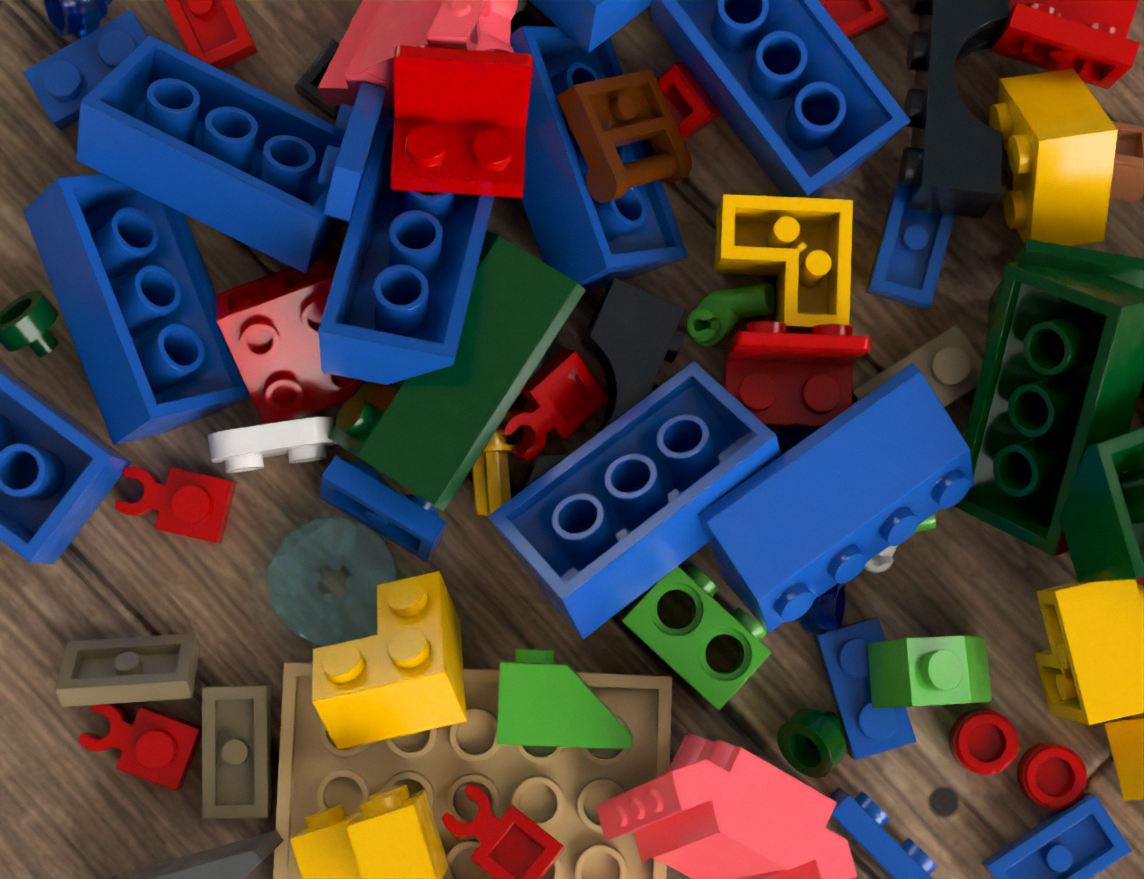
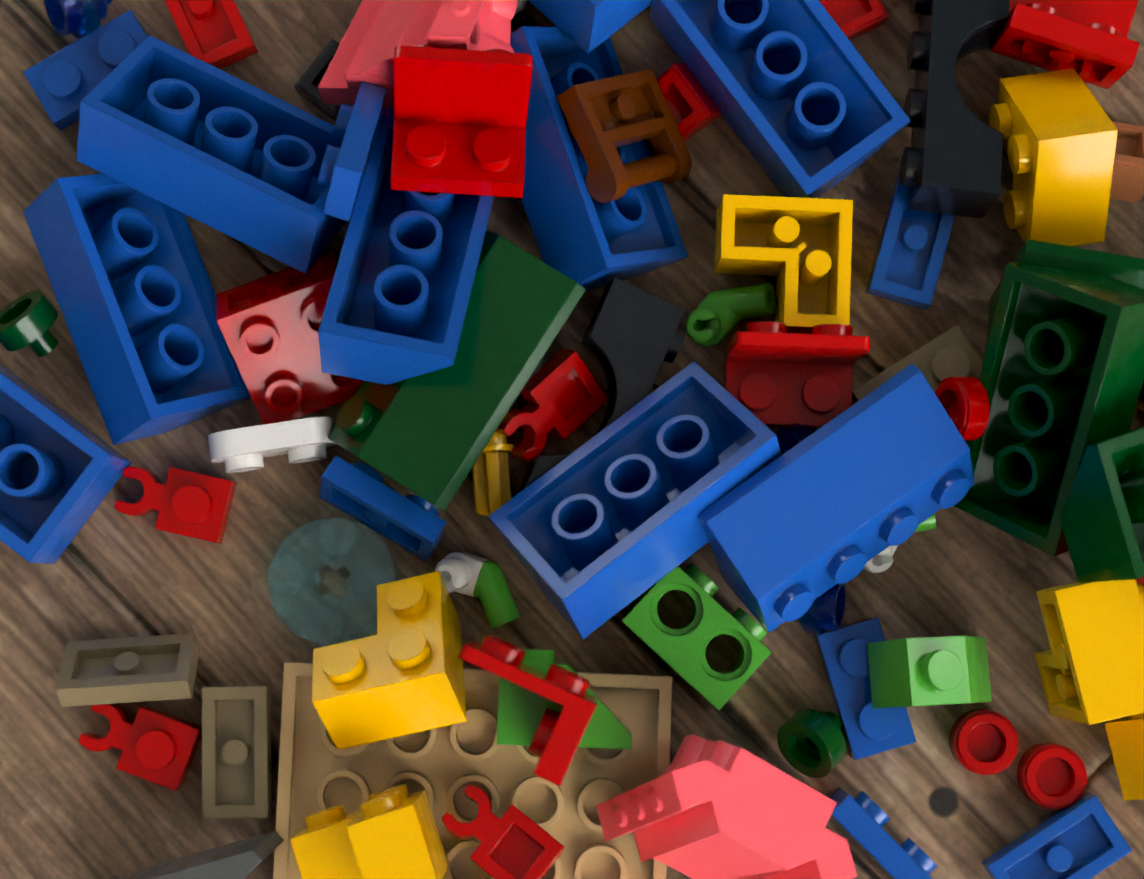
none -> arm [435,552,521,629]
none -> red bracket [459,635,597,786]
none -> red tile [935,376,990,441]

